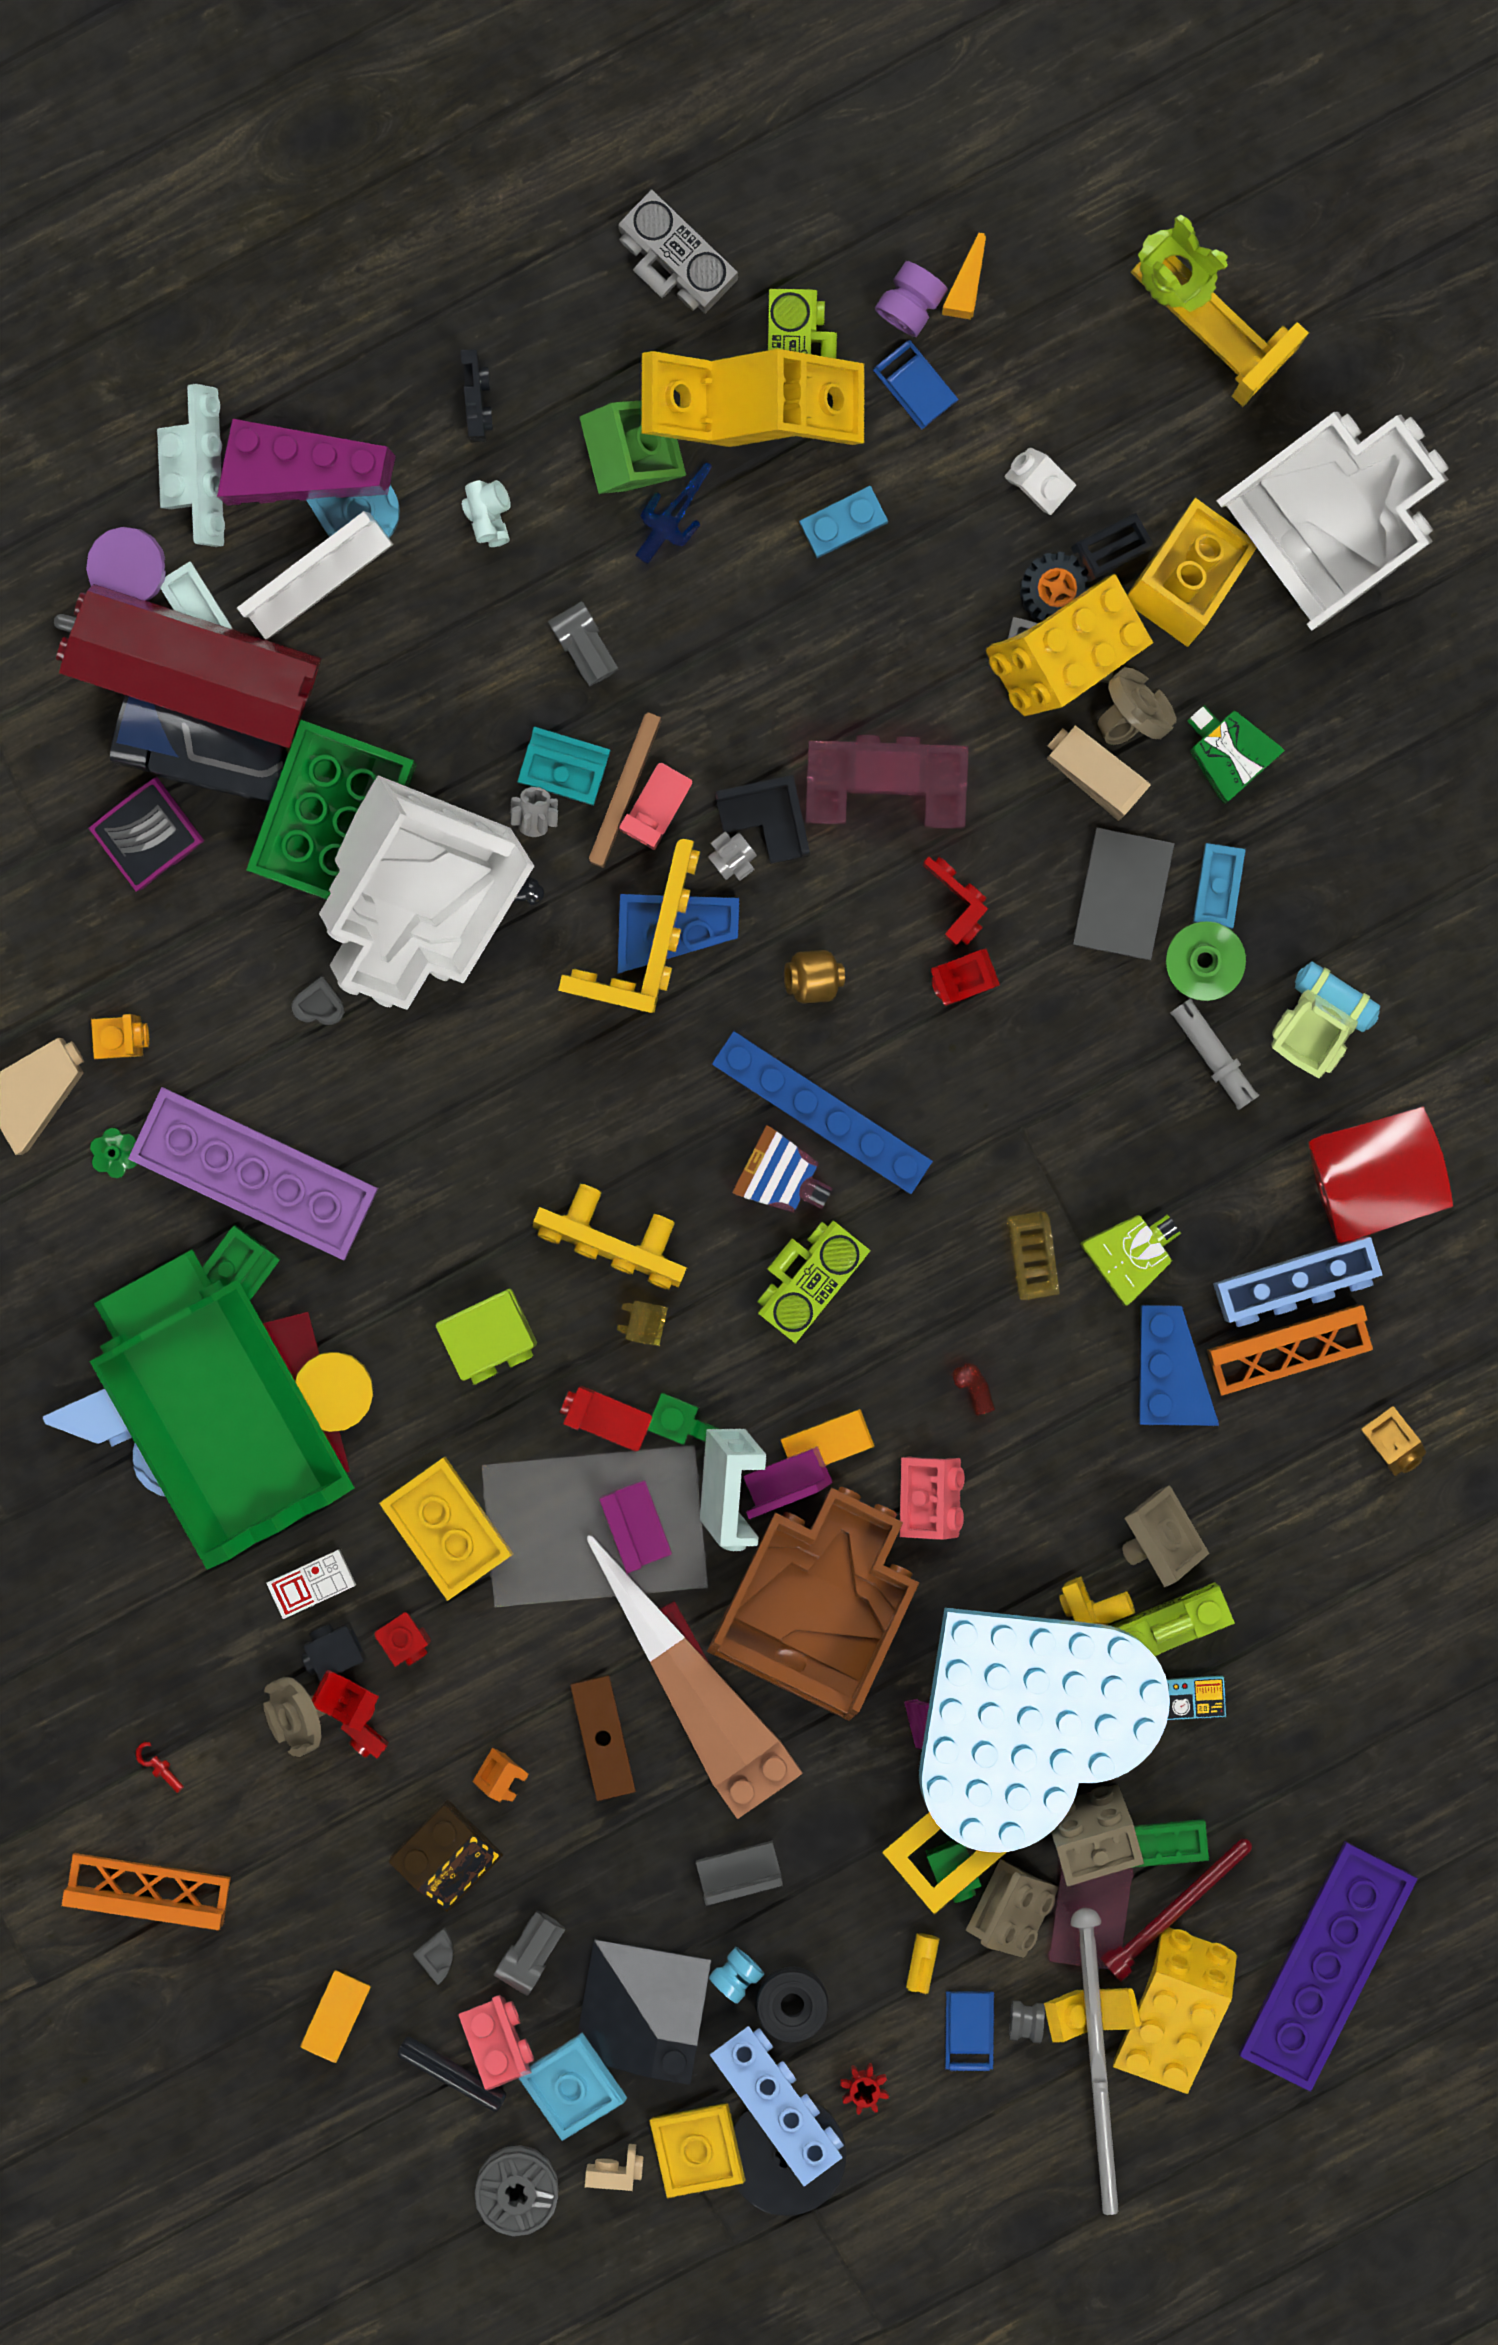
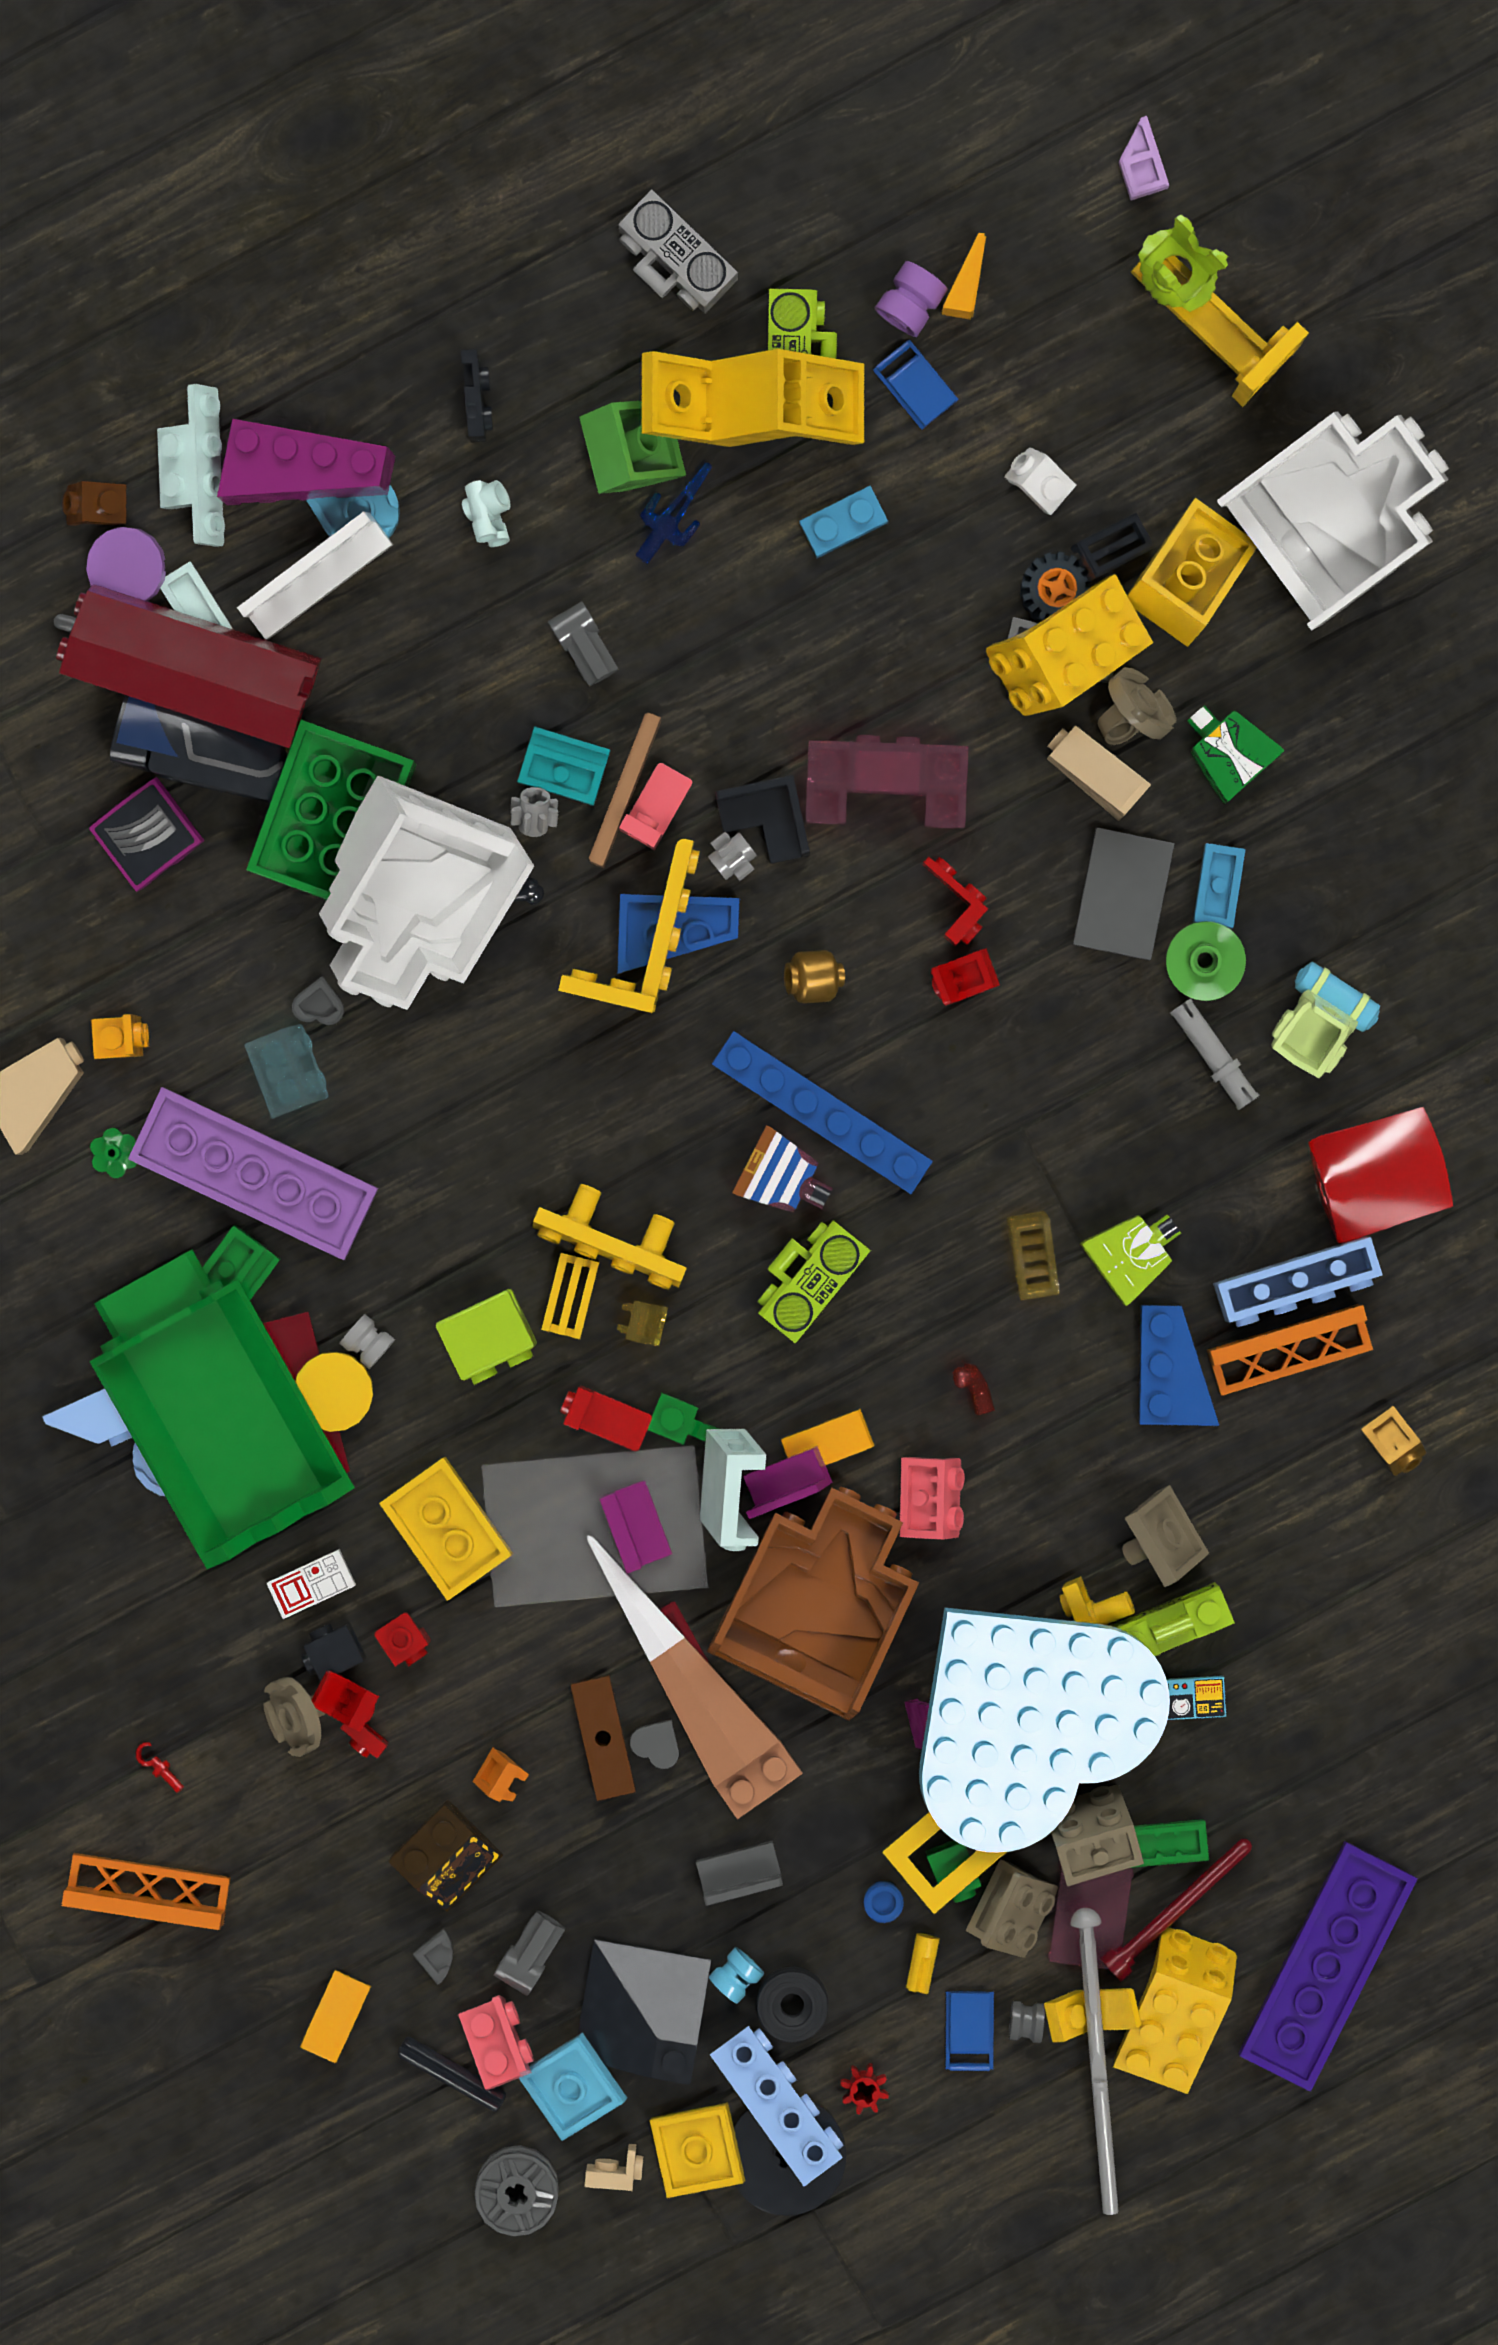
none -> reddish brown bracket [62,481,126,526]
none -> clear light blue bracket [244,1024,329,1119]
none -> light grey wheel [339,1314,395,1369]
none -> yellow tile [541,1253,600,1339]
none -> dark grey tile [630,1719,679,1769]
none -> blue tile [864,1881,904,1923]
none -> lavender tile [1119,116,1169,200]

